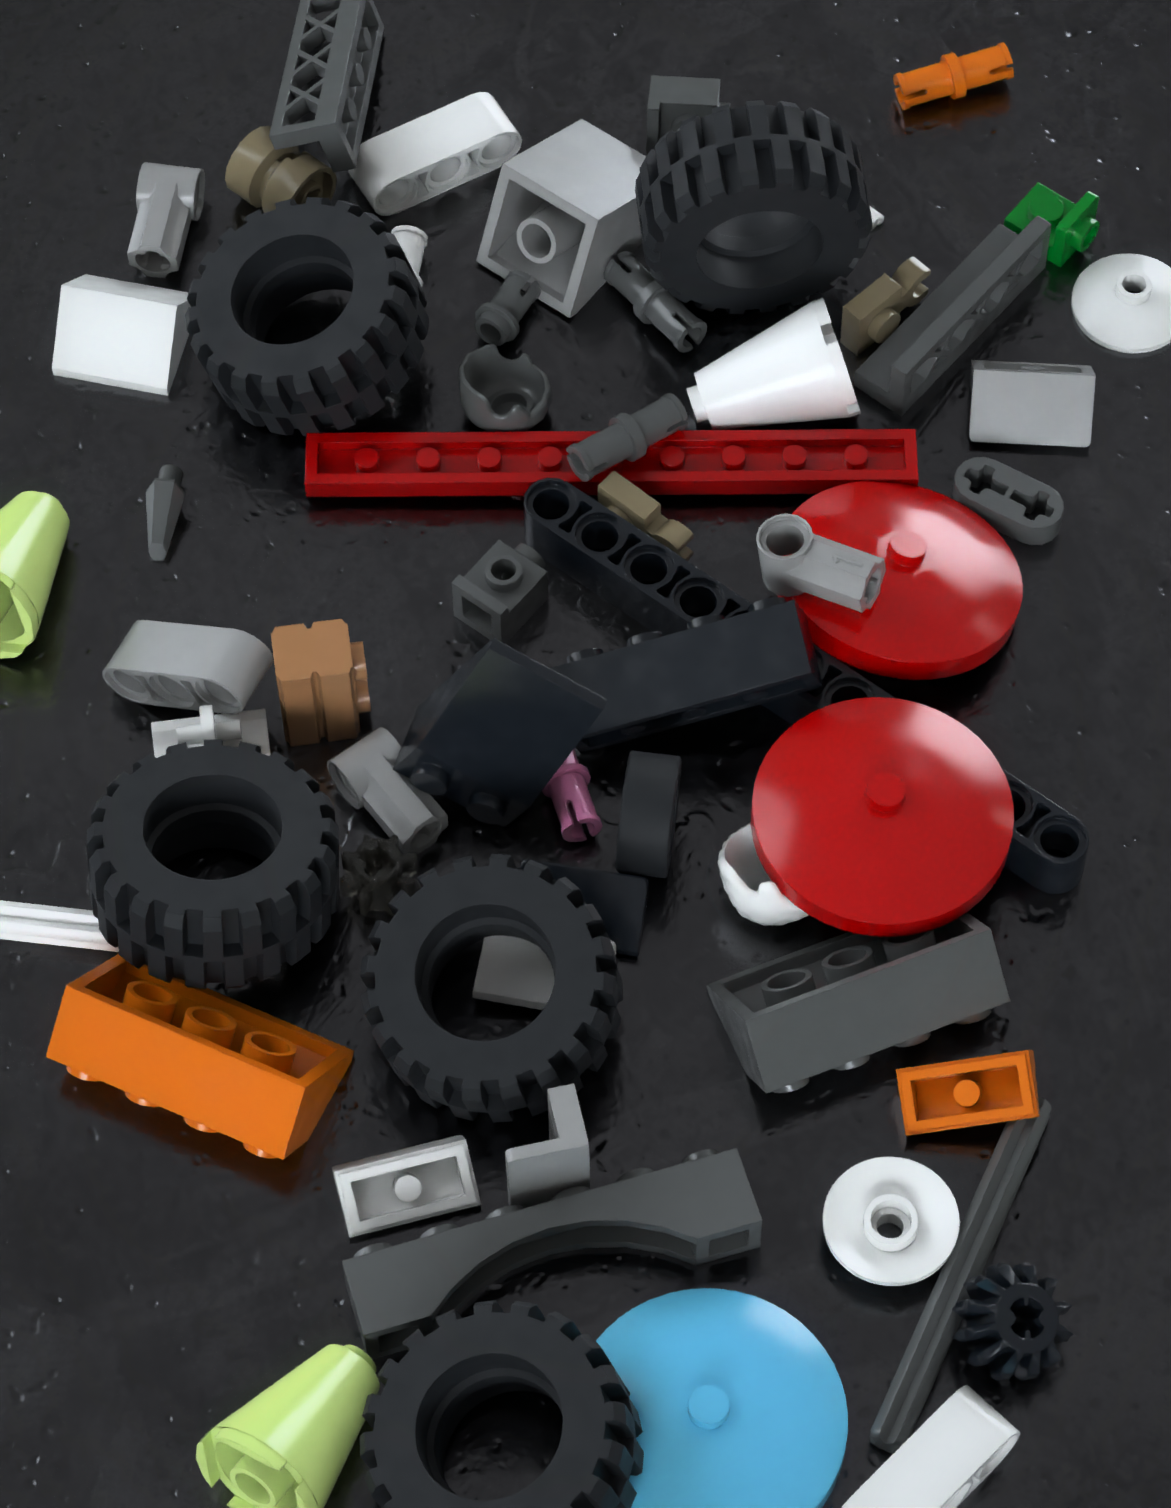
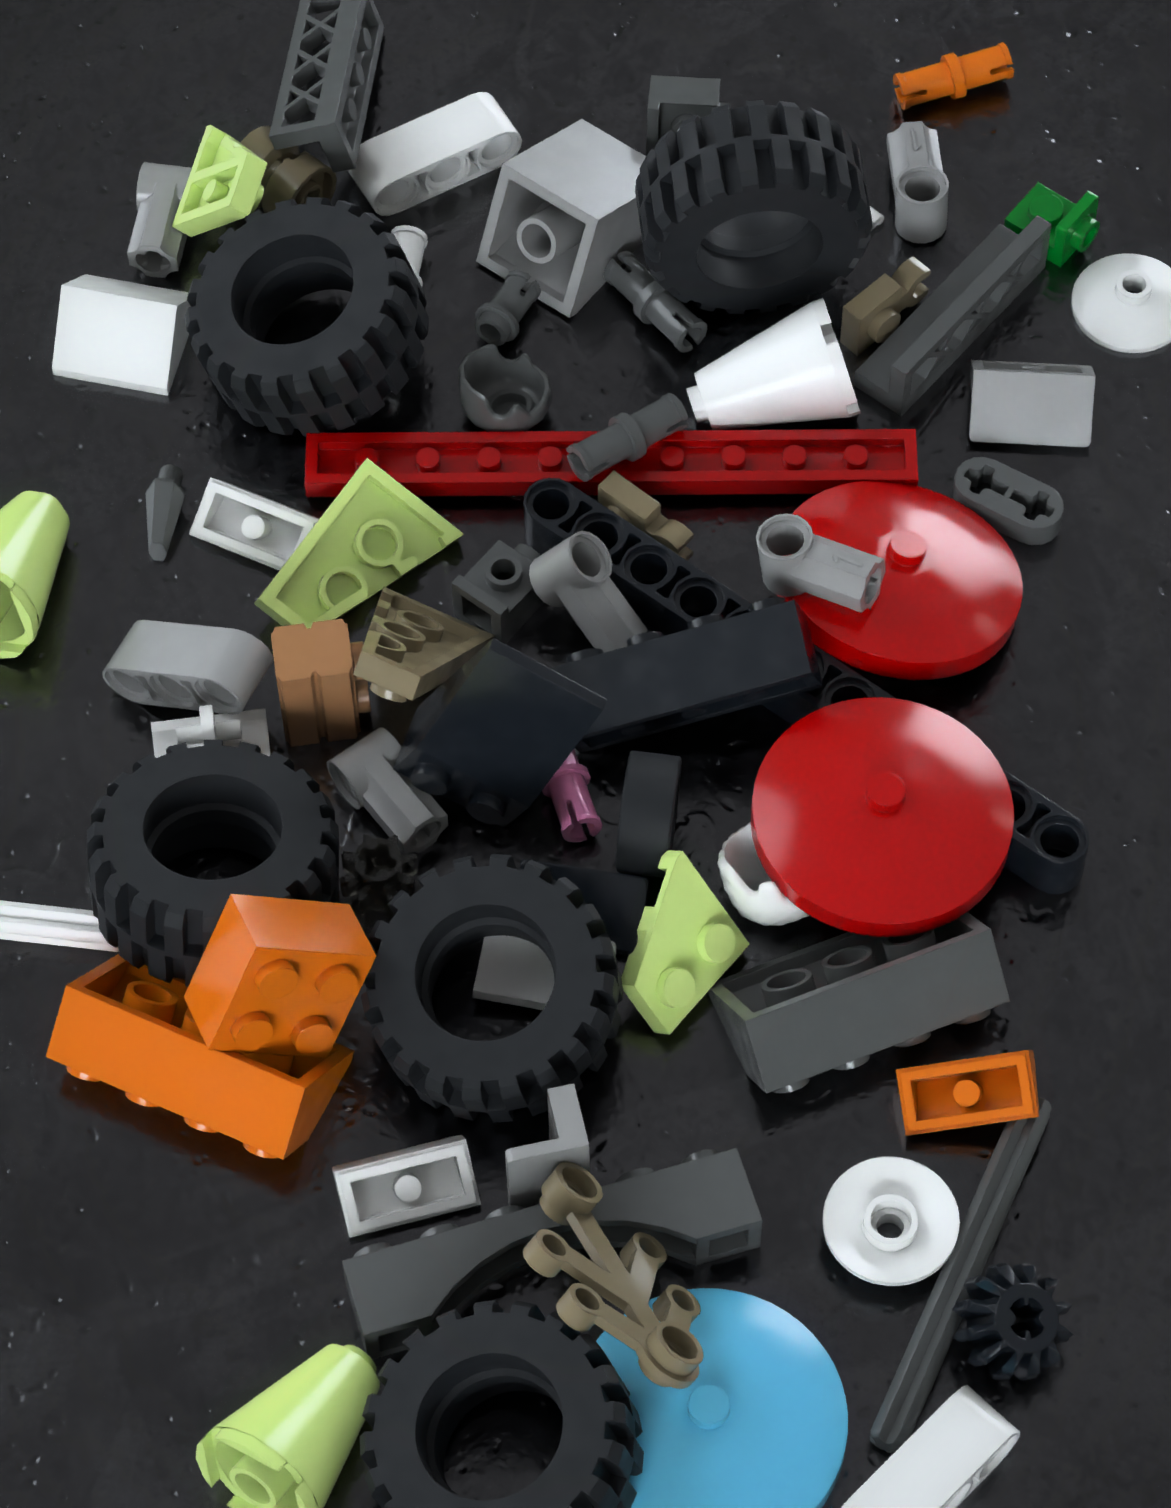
none -> yellowish green wing [172,125,267,237]
none -> orange brick [184,894,376,1058]
none -> white slope [189,477,319,570]
none -> yellowish green wing [254,458,464,628]
none -> dark tan wing [353,587,495,703]
none -> dark tan plant [523,1162,704,1389]
none -> light grey piece [529,531,648,653]
none -> yellowish green wing [621,850,750,1035]
none -> light grey piece [886,121,949,243]

